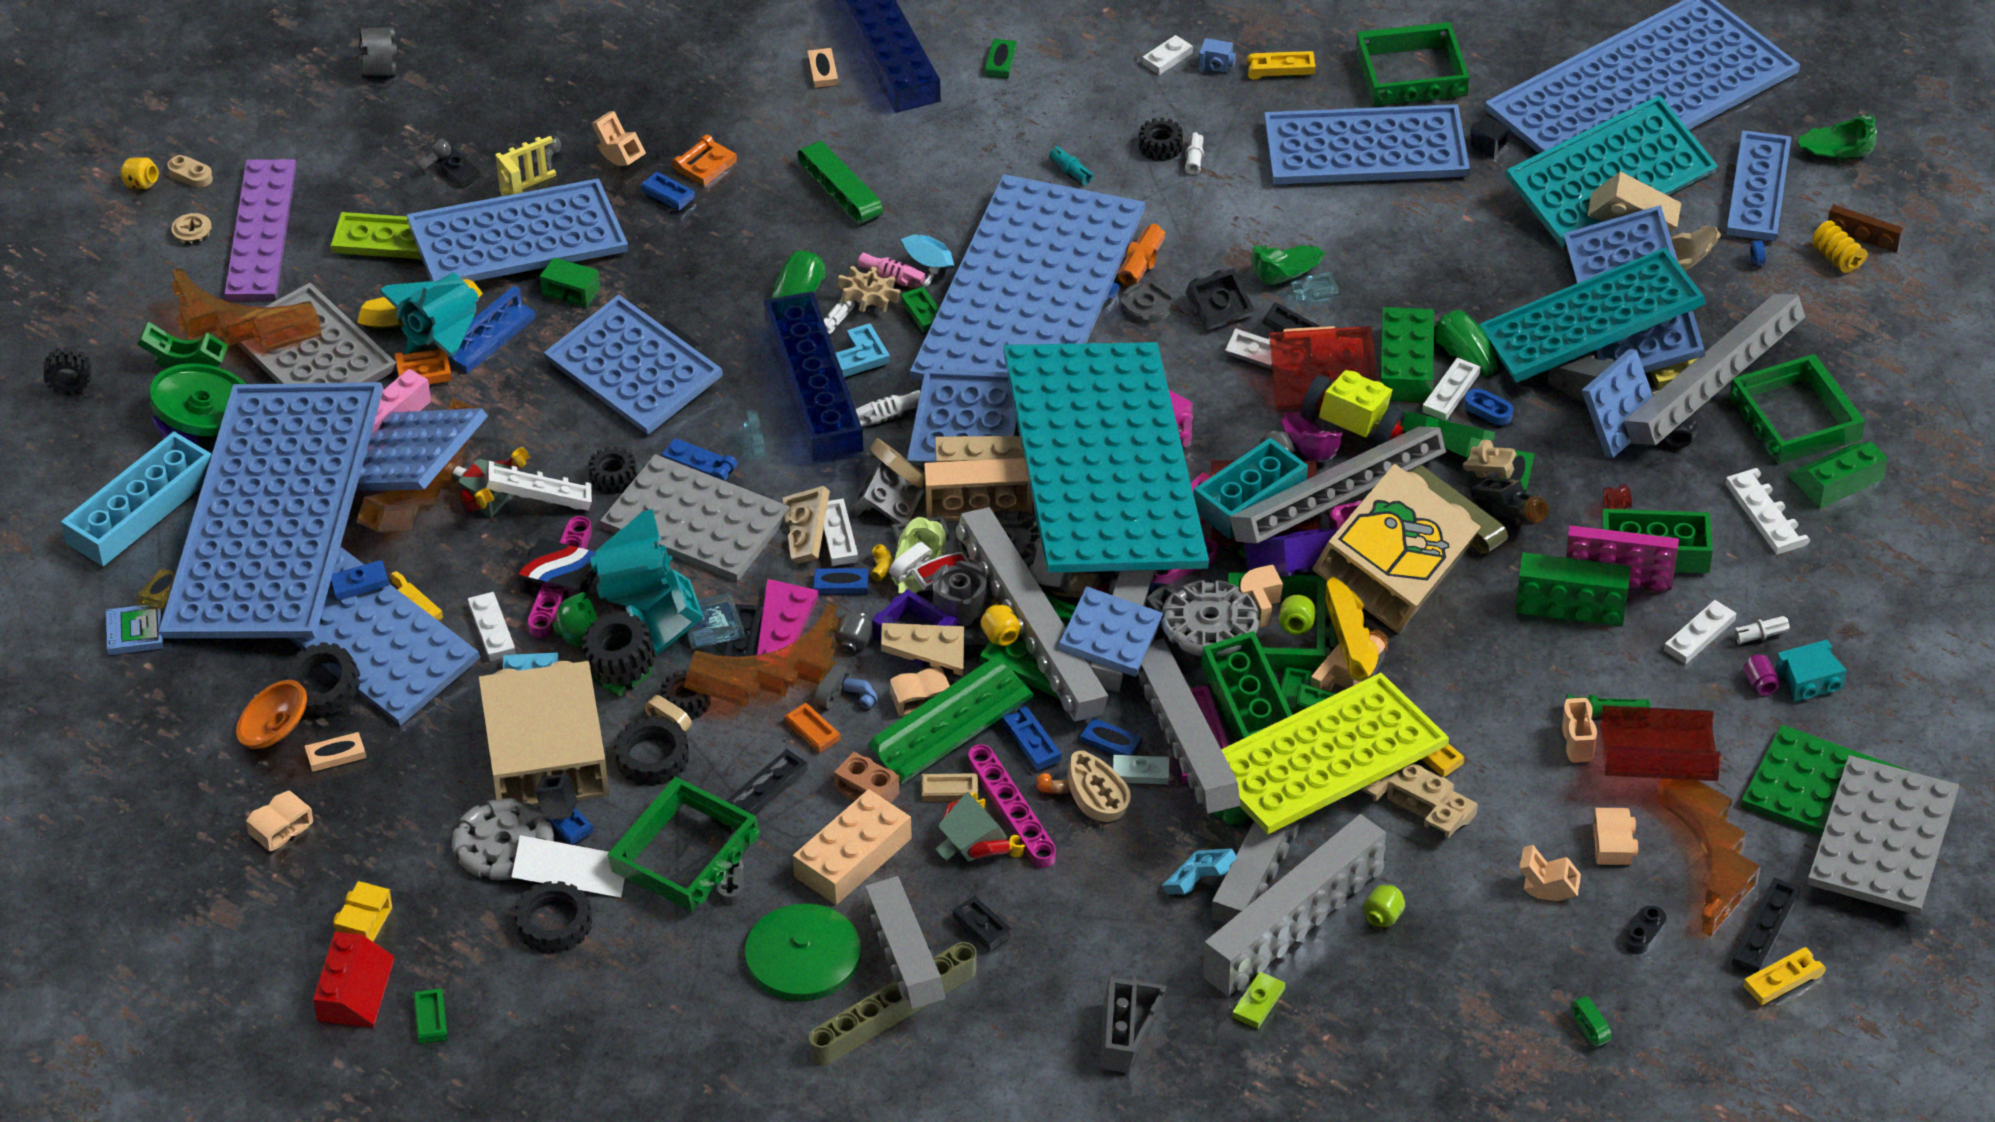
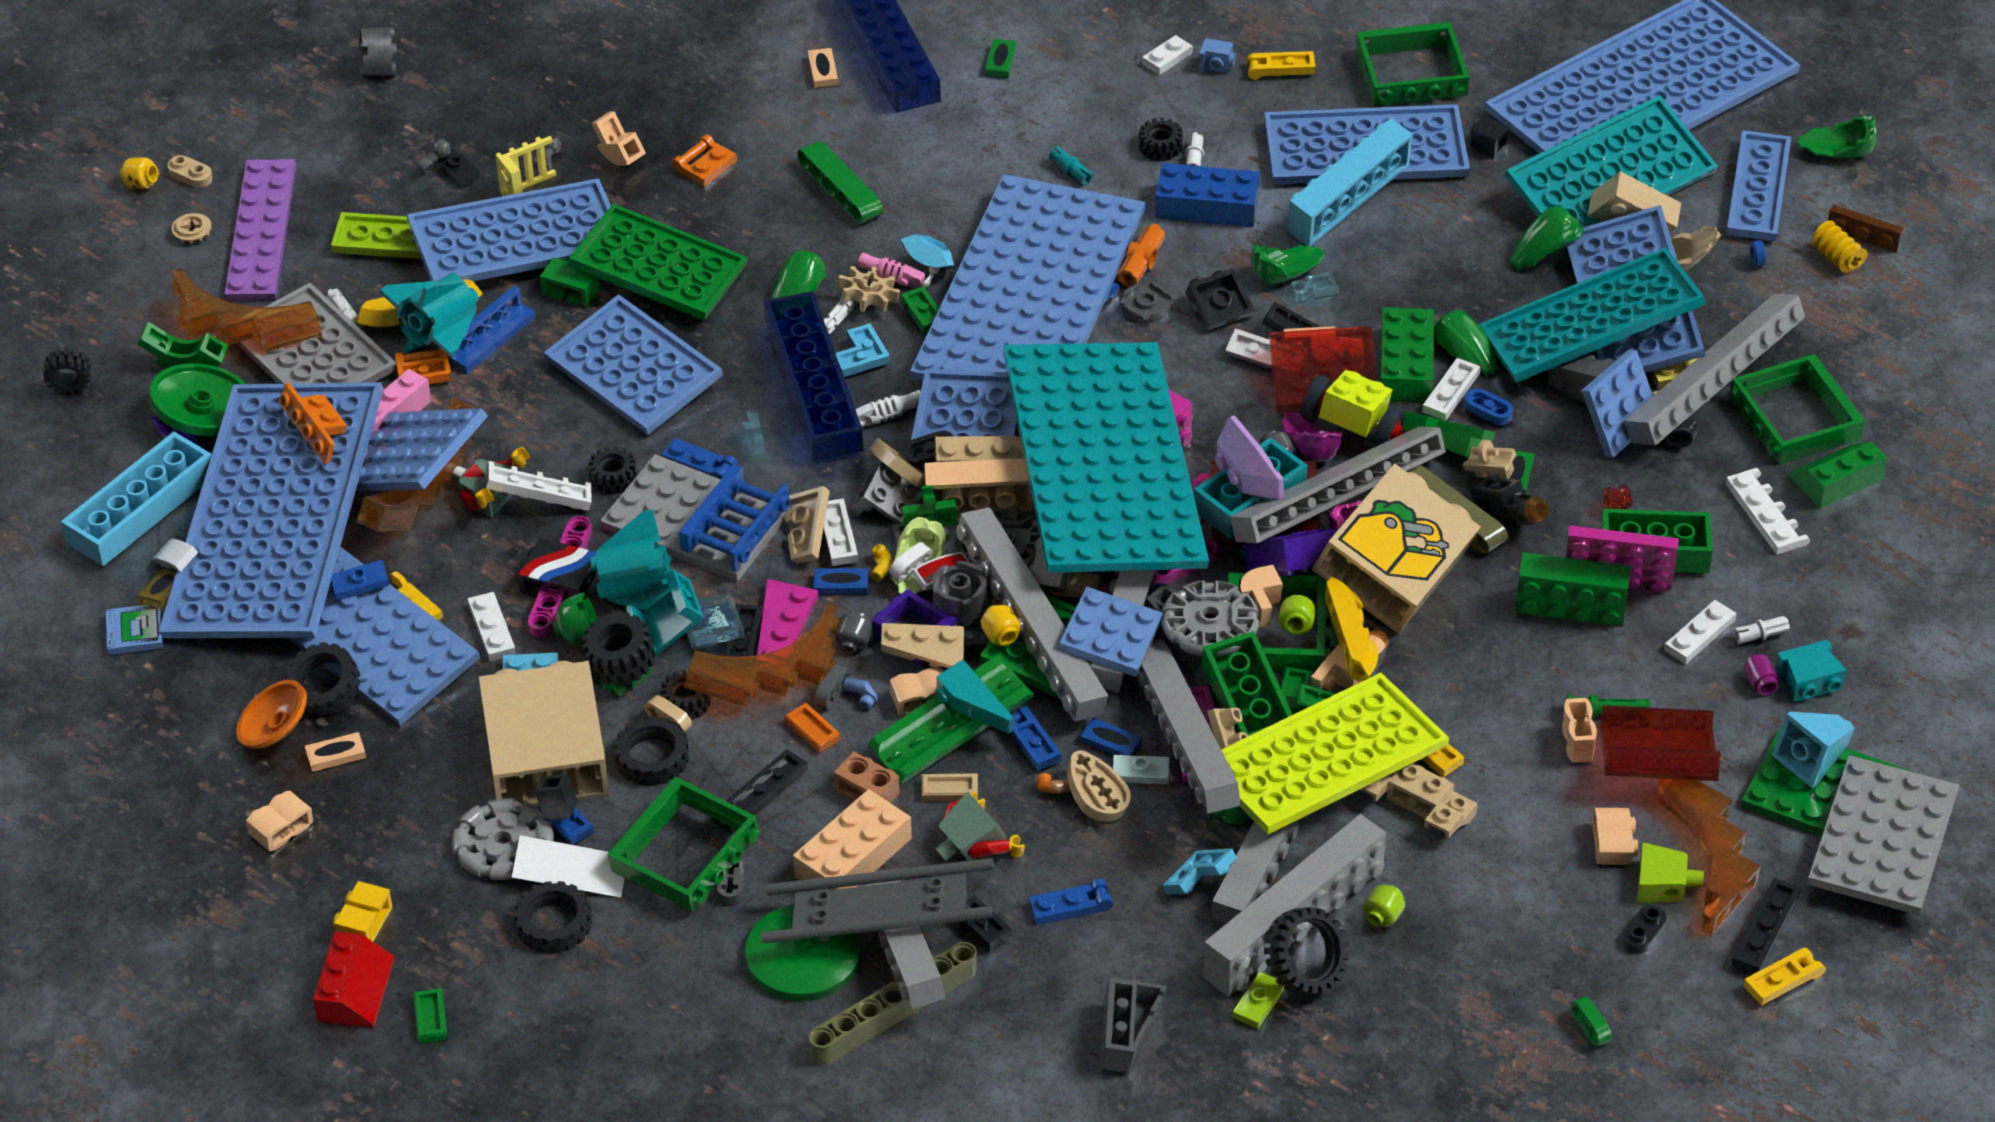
blue plate [641,172,695,211] -> none
dark pink beam [968,744,1056,868] -> none
light nougat brick [1519,845,1581,901] -> none
none -> white slope [152,539,198,572]
none -> orange bracket [279,383,347,464]
none -> white axle [326,288,358,325]
none -> green plate [568,204,748,320]
none -> blue fence [679,464,791,572]
none -> dark grey piece [761,858,994,944]
none -> green plate [902,485,957,529]
none -> black plate [904,430,954,466]
none -> teal slope [935,659,1013,734]
none -> blue plate [1029,878,1113,925]
none -> blue brick [1155,163,1260,227]
none -> tan hips [1207,708,1248,749]
none -> lavender wedge [1215,415,1284,500]
none -> black tyre [1264,907,1350,994]
none -> medium azure brick [1287,118,1413,246]
none -> green hair [1510,206,1584,271]
none -> lime torso [1637,843,1704,903]
none -> medium azure slope [1772,712,1854,788]

